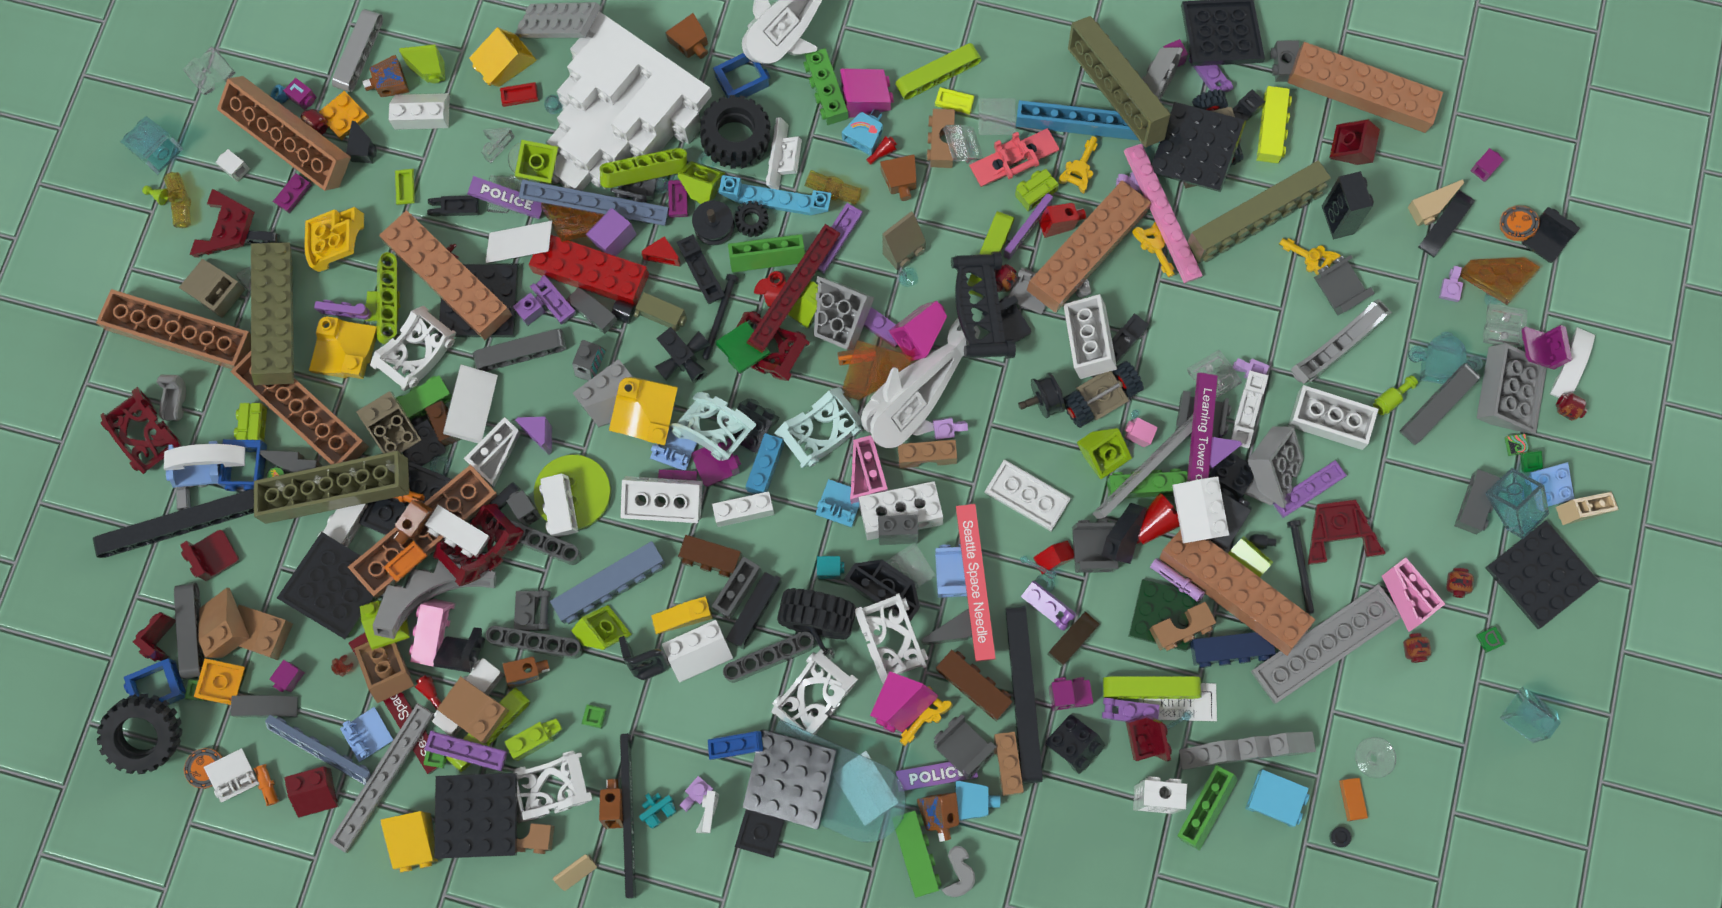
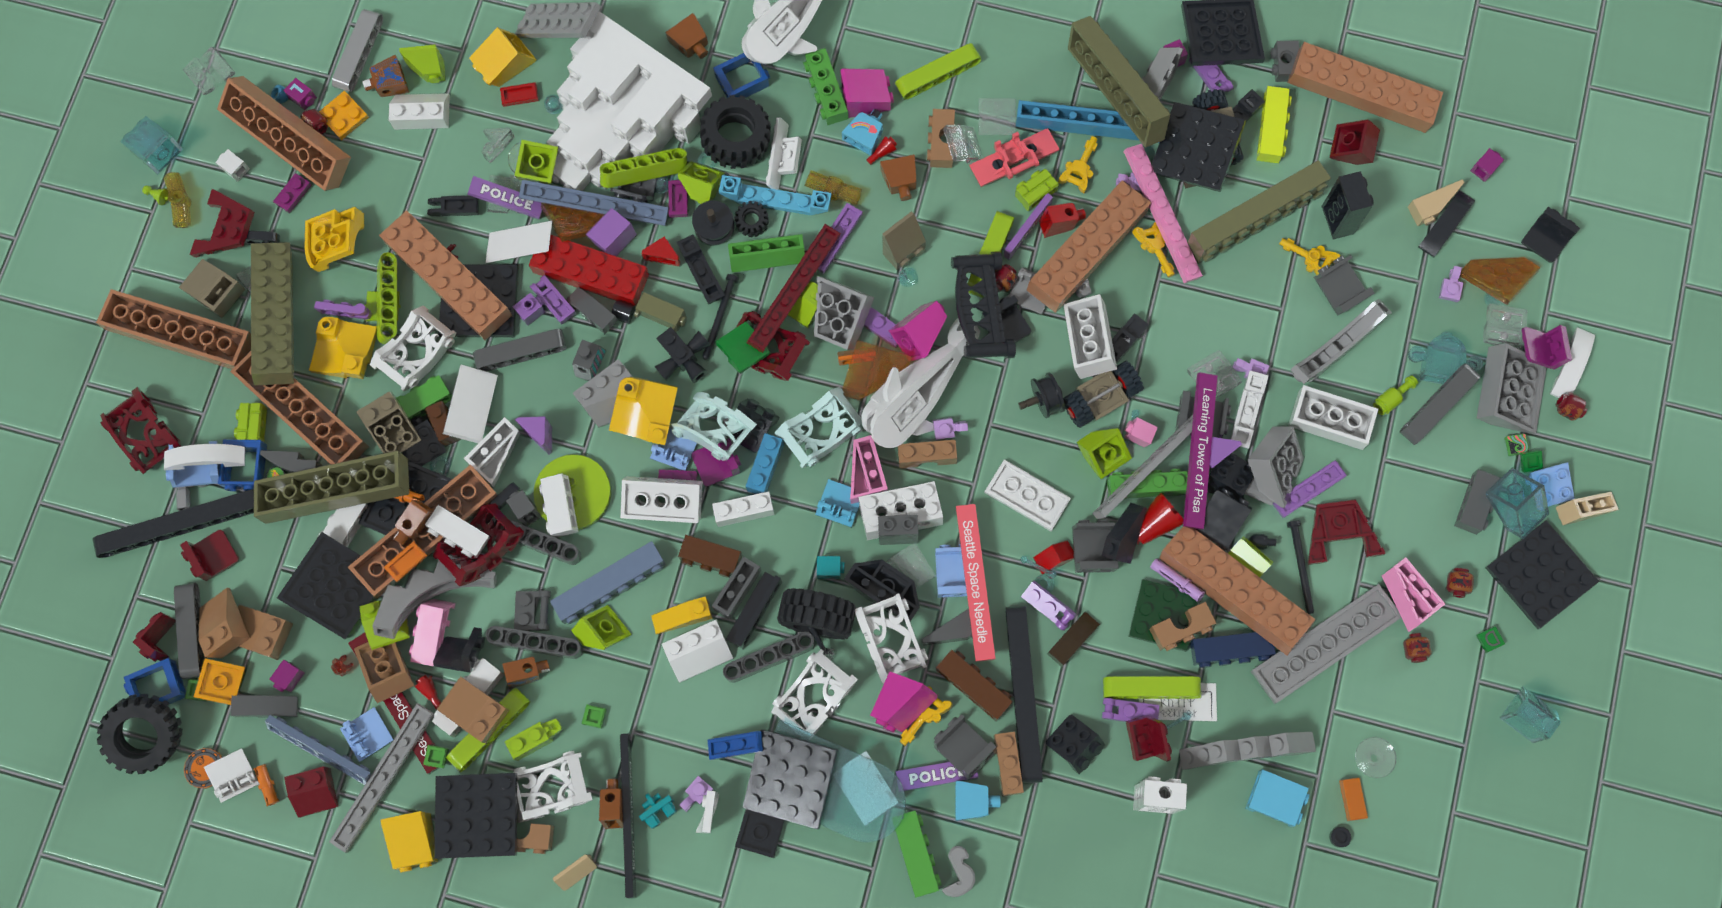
light grey animal [156,374,186,421] -> none
black slope [346,121,377,164] -> none
lime tile [395,169,415,205] -> none
medium lavender tile [424,731,508,772] -> none
black piece [619,636,670,680] -> none
red plate [754,271,786,307] -> none
dark orange torso [917,792,959,842] -> none
neon yellow tile [935,87,975,115] -> none
magenta brick [1048,677,1093,711] -> none
white slope [1172,477,1229,543] -> none
bright green brick [1177,765,1238,851] -> none
tile [1500,206,1539,241] -> none

